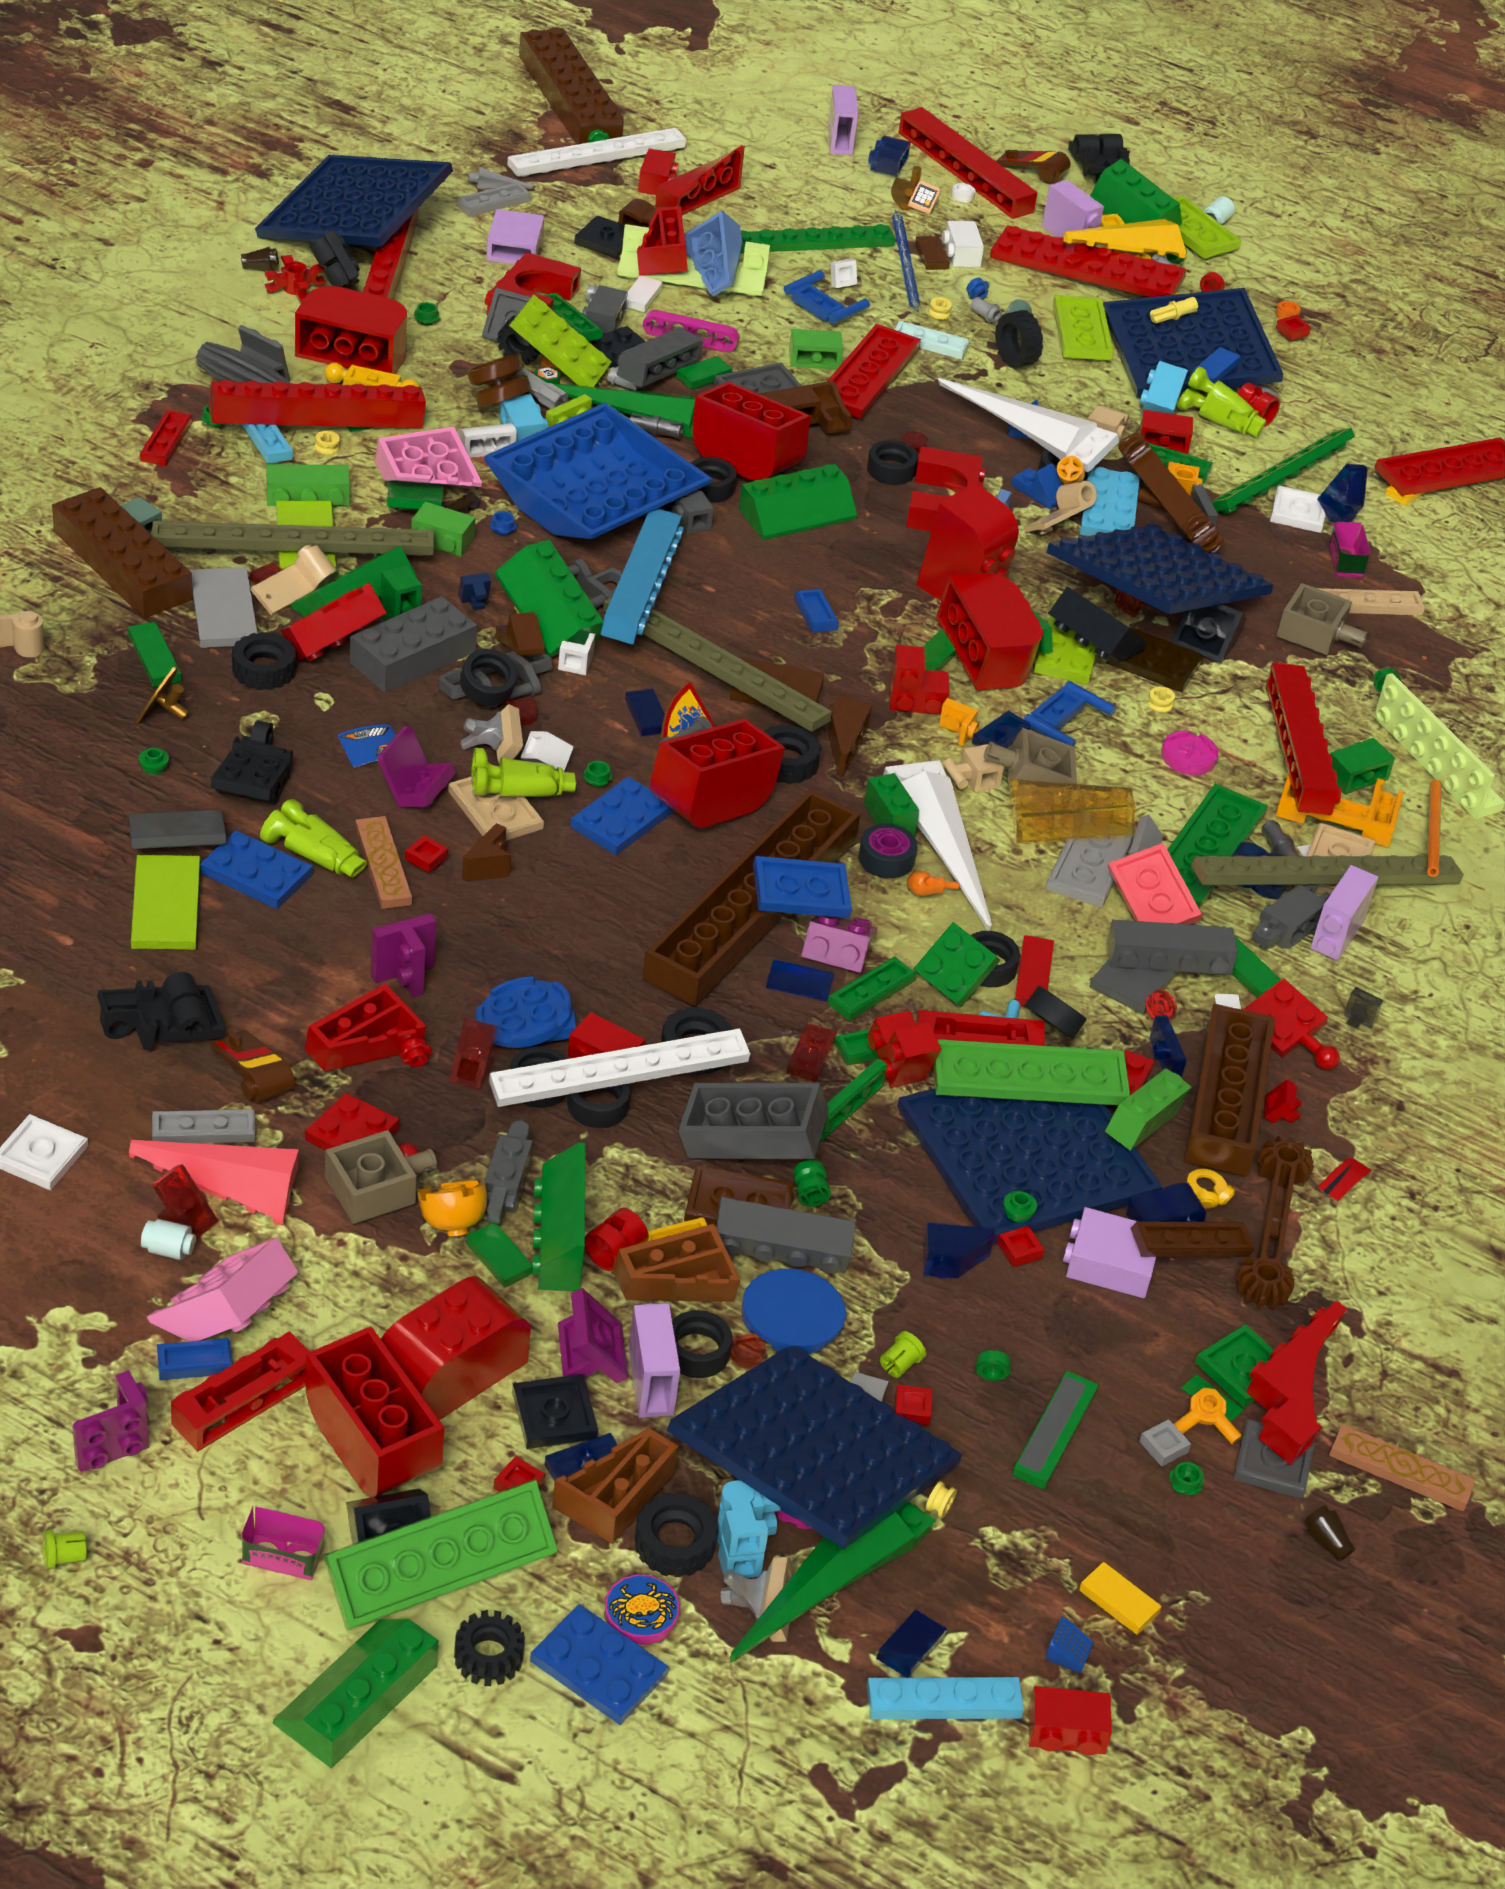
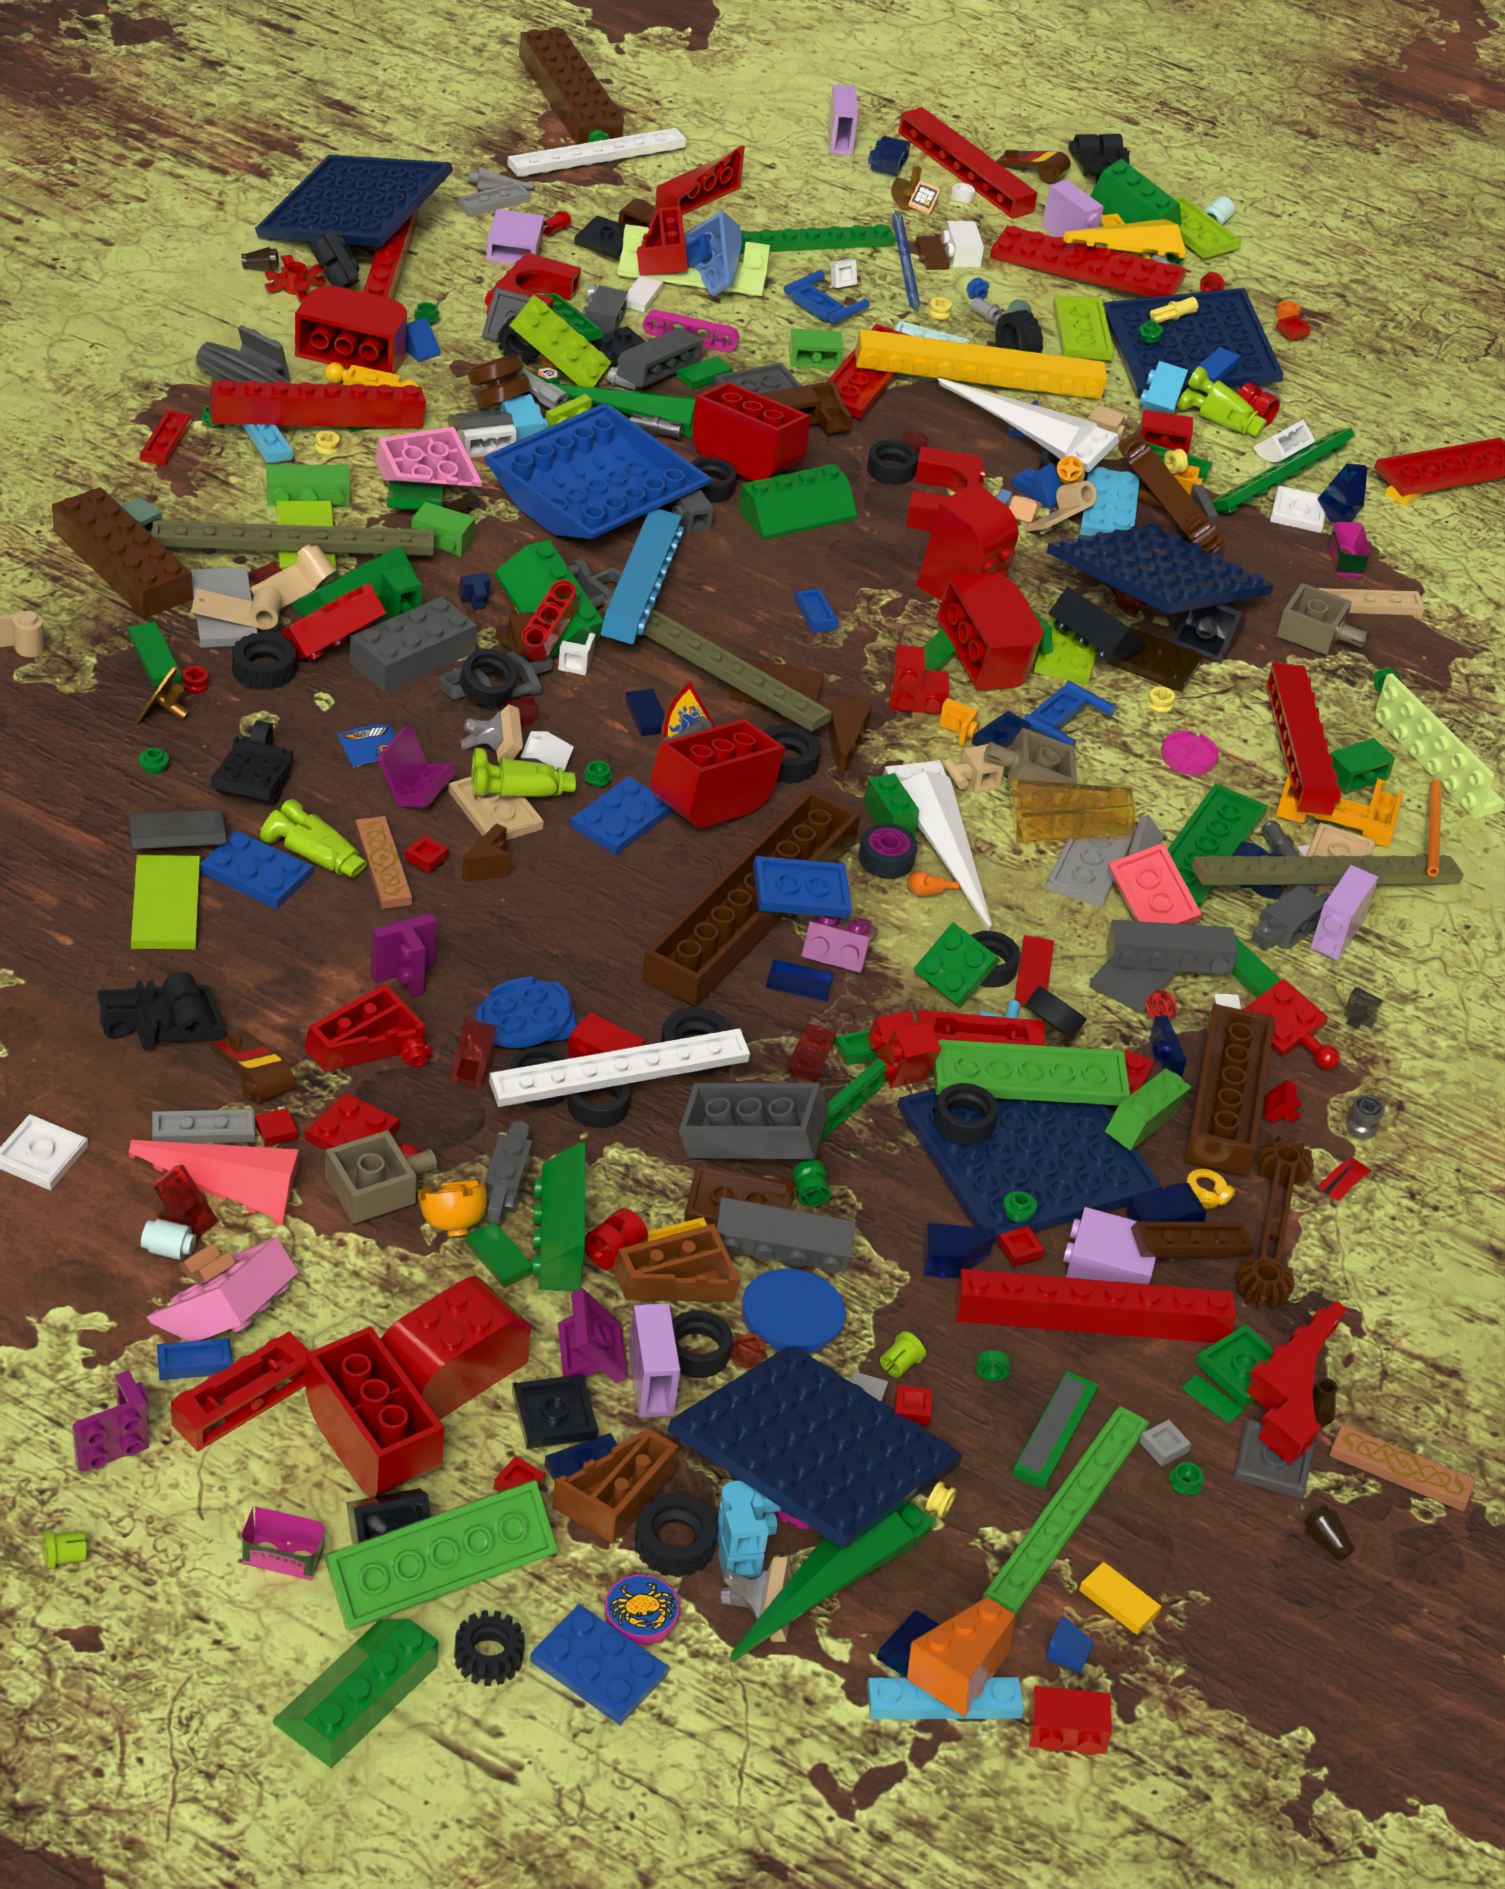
blue plate [490,511,517,536] -> none
red brick [638,148,679,195] -> none
green tile [827,956,917,1021] -> none
light orange piece [1174,1388,1242,1445] -> none
none -> nougat slope [177,1243,236,1283]
none -> red bush [182,666,209,694]
none -> tan door [191,586,282,629]
none -> red tile [255,1108,297,1147]
none -> blue slope [406,318,440,362]
none -> dark grey tile [447,409,513,429]
none -> red beam [522,580,578,661]
none -> red pin [543,211,571,236]
none -> blue tile [686,234,711,268]
none -> yellow brick [855,329,1107,400]
none -> orange wedge [907,1597,1015,1717]
none -> black tyre [934,1083,998,1145]
none -> red brick [955,1268,1236,1343]
none -> bright green tile [982,1405,1150,1618]
none -> light nougat slope [1009,495,1042,522]
none -> green plate [1139,321,1163,343]
none -> light yellow bush [1164,449,1188,474]
none -> white brick [1253,419,1315,462]
none -> dark brown cone [1313,1378,1338,1428]
none -> flat silver wheel [1346,1095,1385,1140]

